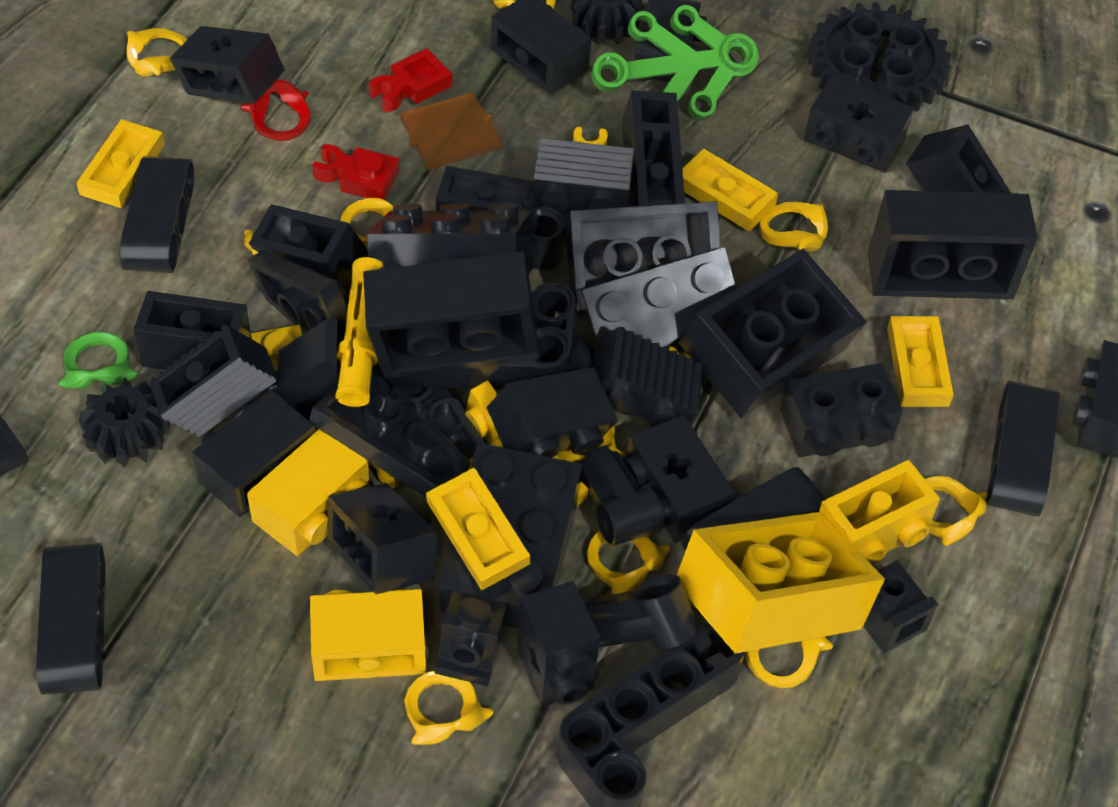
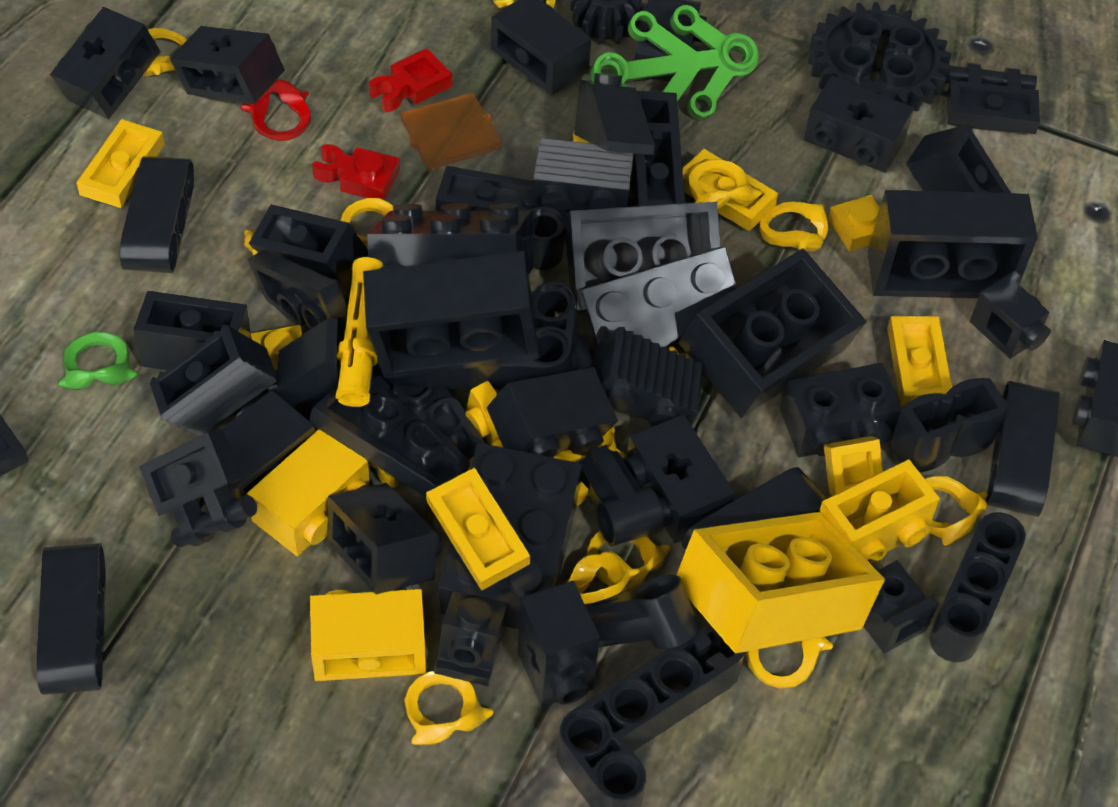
black gear [79,377,171,468] -> none
none -> black brick [50,6,161,119]
none -> black plate [139,428,257,547]
none -> yellow piece [563,551,640,604]
none -> black slope [574,73,655,155]
none -> yellow piece [688,159,761,209]
none -> yellow plate [824,436,883,496]
none -> yellow plate [828,195,880,252]
none -> black brick [890,378,1008,472]
none -> black beam [929,512,1026,663]
none -> black plate [947,63,1040,134]
none -> black brick [970,271,1051,359]

